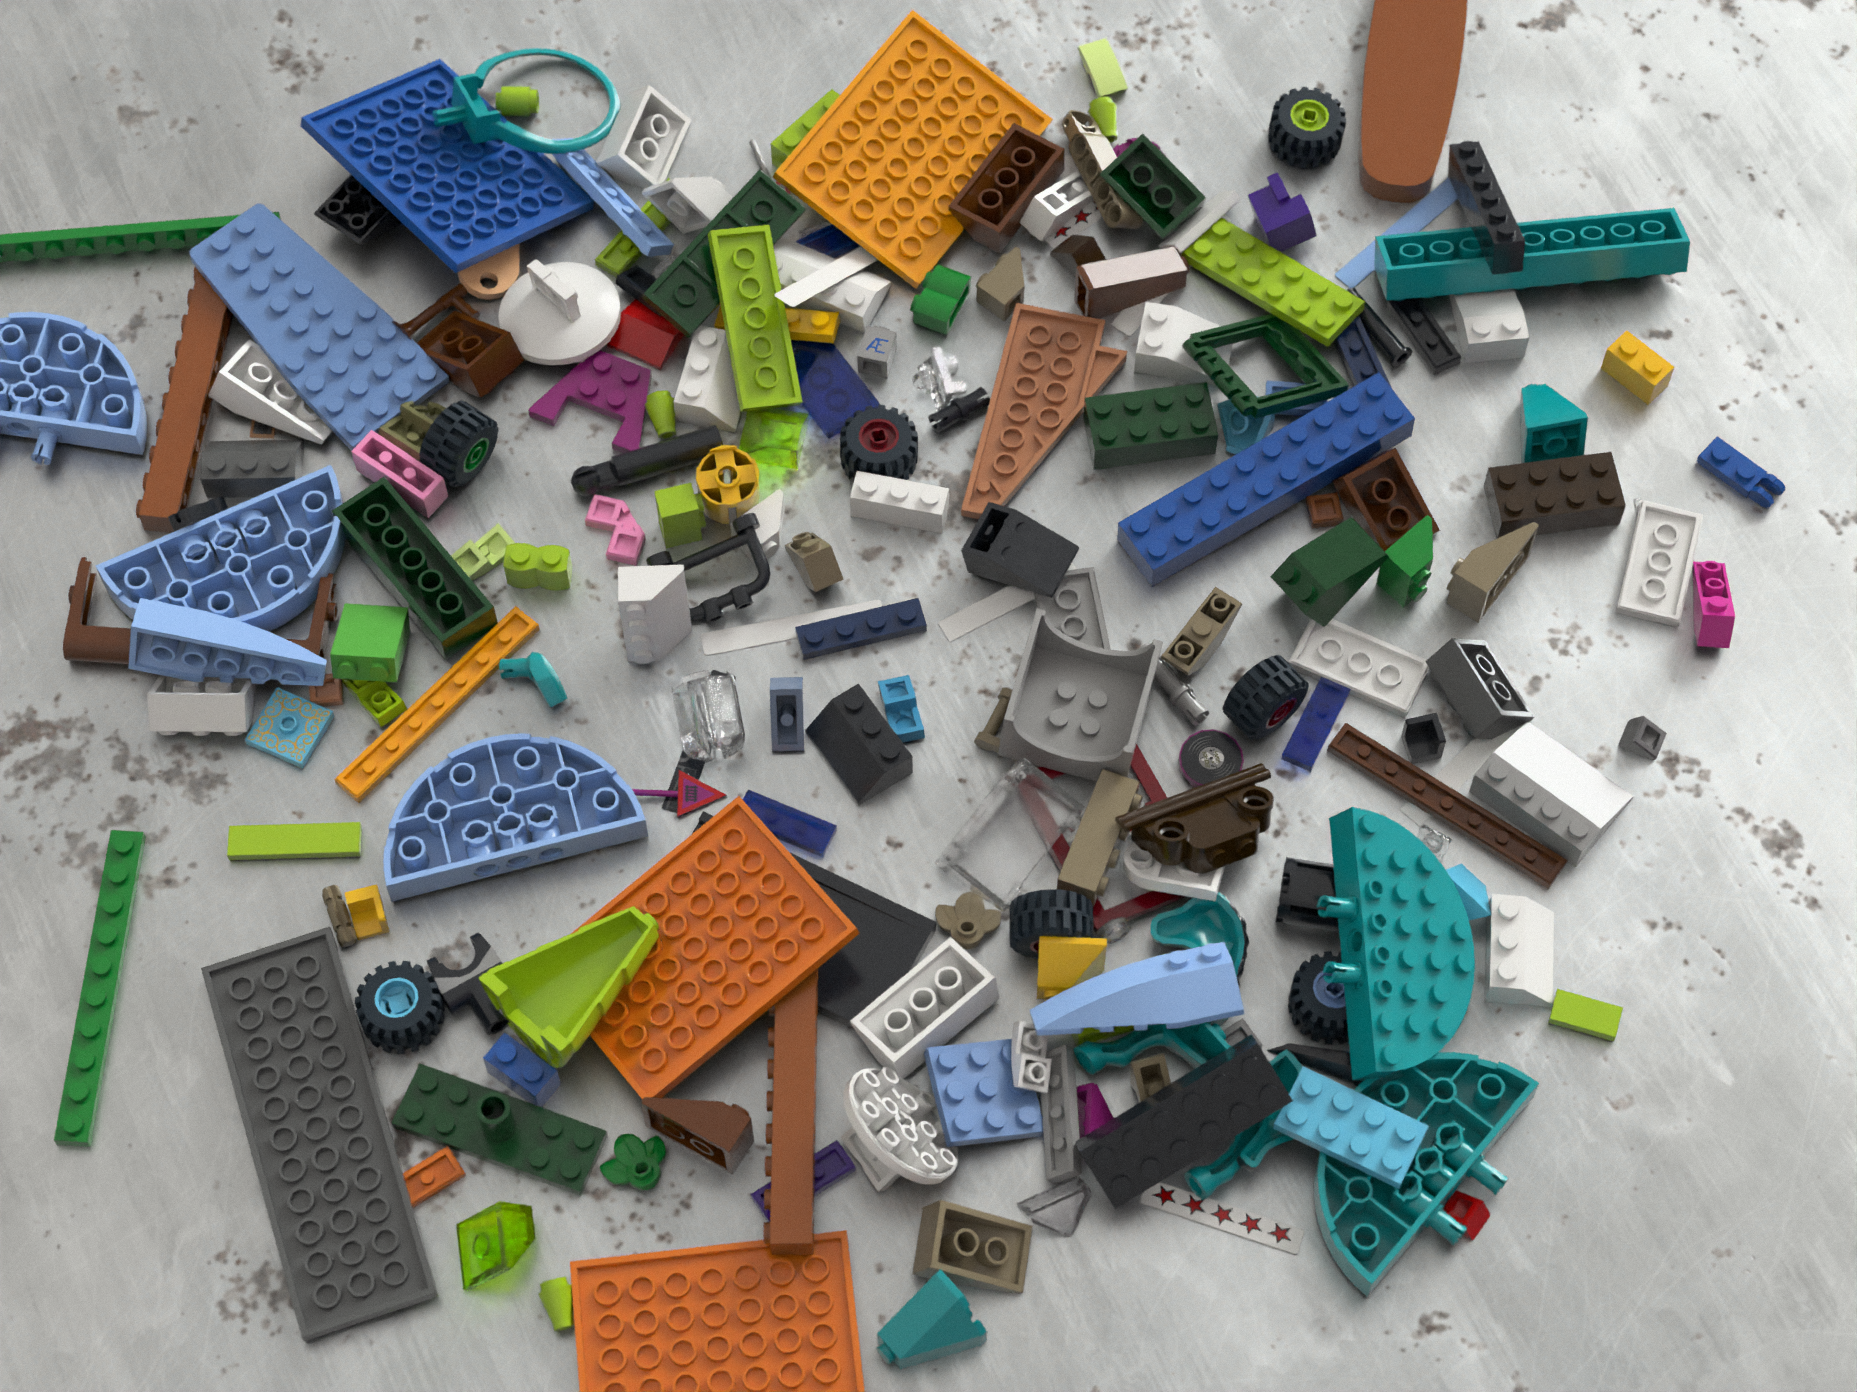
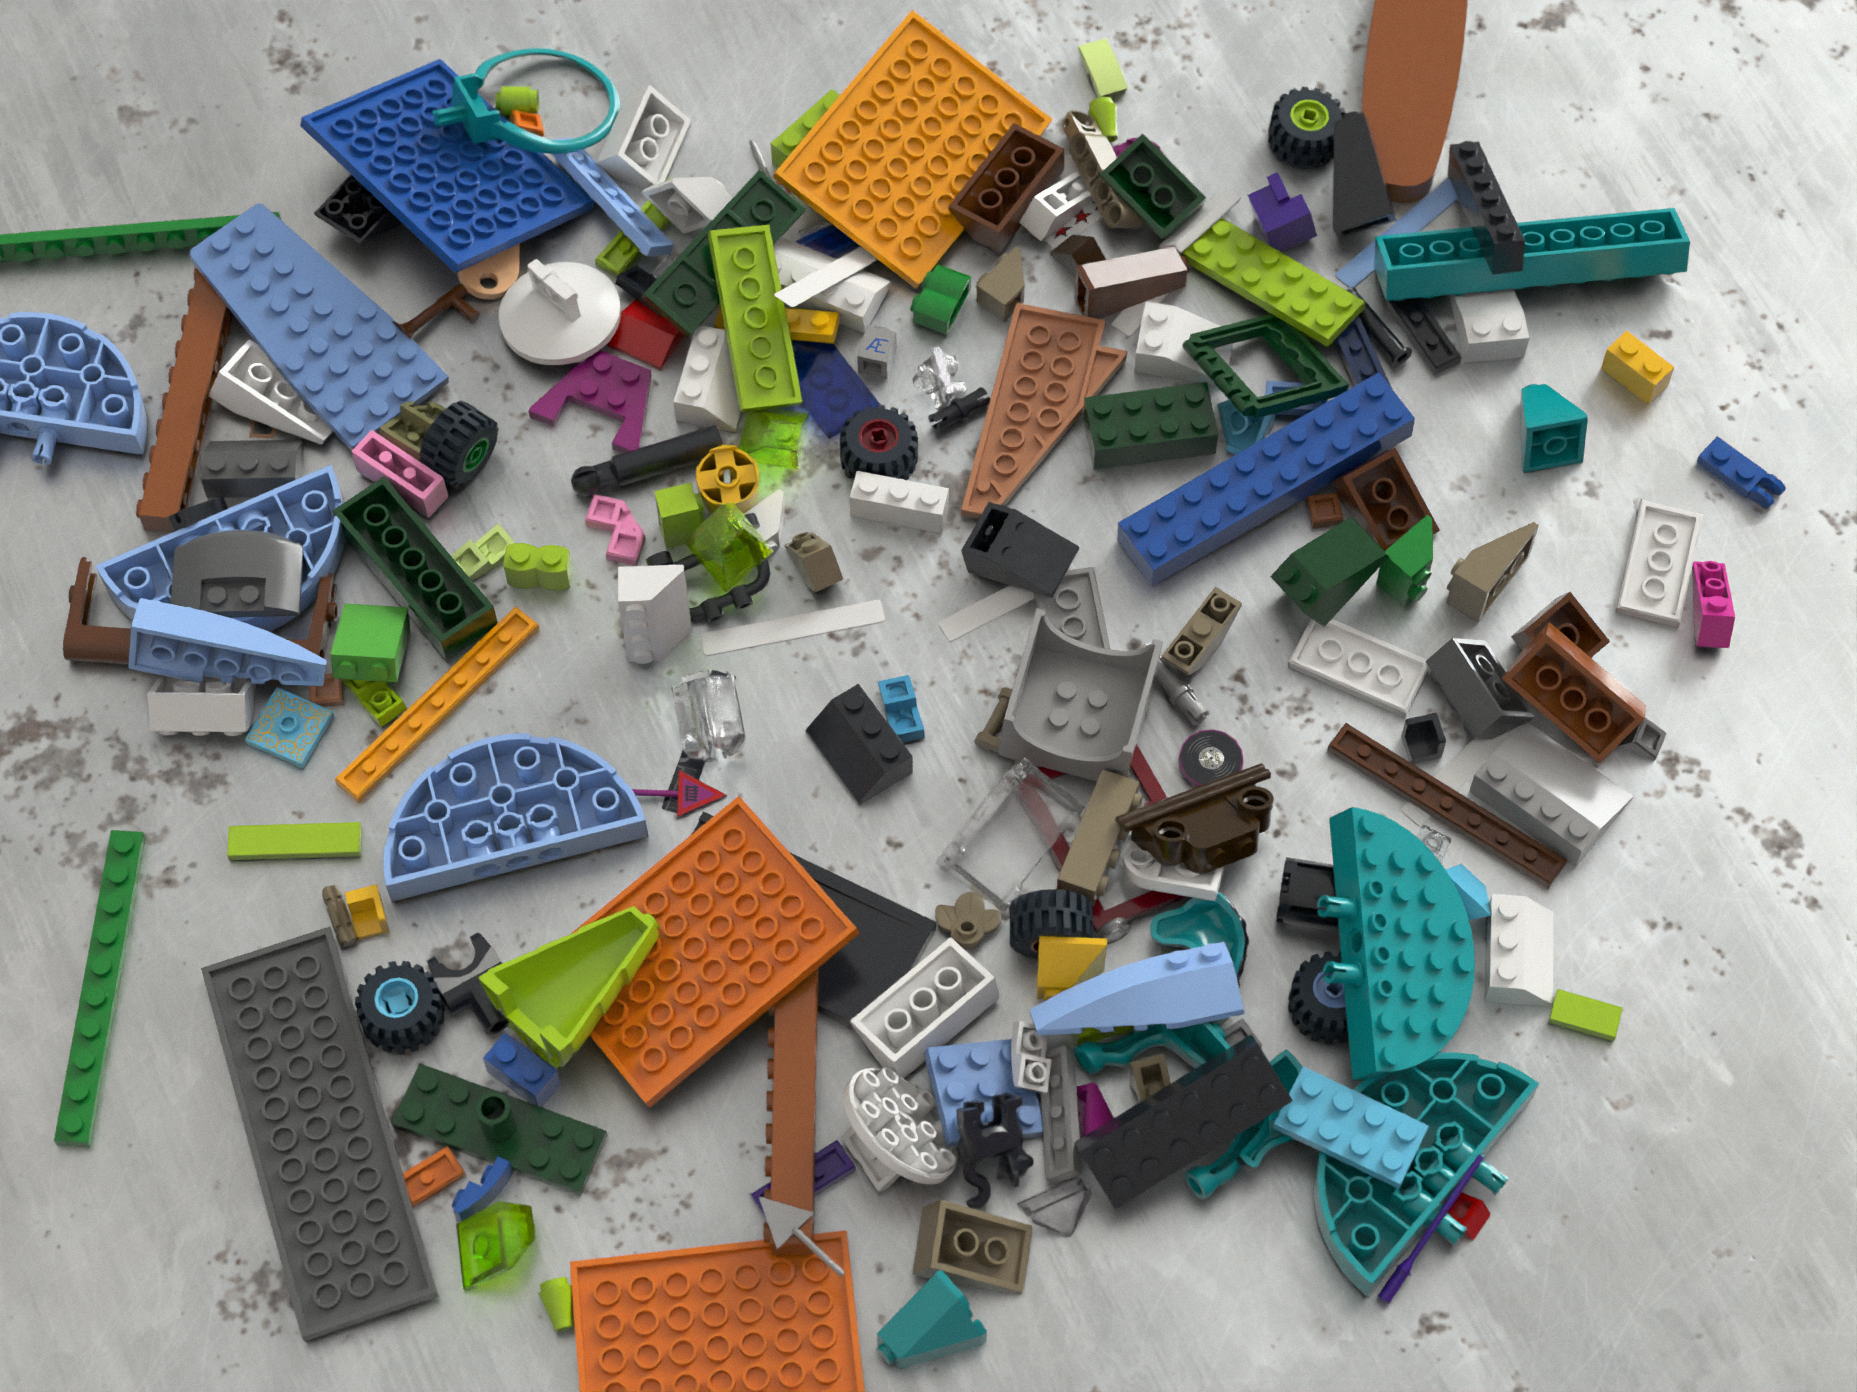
reddish brown slope [417,310,524,398] -> none
teal arm [499,652,568,708] -> none
green plate [600,1134,666,1190] -> none
reddish brown slope [641,1097,754,1175] -> none
lime cone [645,390,676,439] -> none
clear blue tile [743,789,837,857] -> none
sand blue slope [770,677,804,751] -> none
dark blue plate [795,598,927,660] -> none
white sticker [1140,1182,1305,1255] -> none
black wheel [1222,655,1309,741] -> none
black bar [1267,1043,1364,1086] -> none
clear blue tile [1281,676,1351,772] -> none
dark brown brick [1483,452,1626,539] -> none
none -> dark grey slope [171,530,304,618]
none -> blue slope [452,1157,513,1224]
none -> orange tile [509,110,544,137]
none -> clear neon green slope [685,503,774,592]
none -> light grey piece [759,1197,844,1276]
none -> black animal [956,1092,1034,1209]
none -> black slope [1332,111,1397,239]
none -> dark purple piece [1378,1154,1484,1303]
none -> dark orange slope [1502,622,1646,763]
none -> reddish brown slope [1511,592,1610,658]

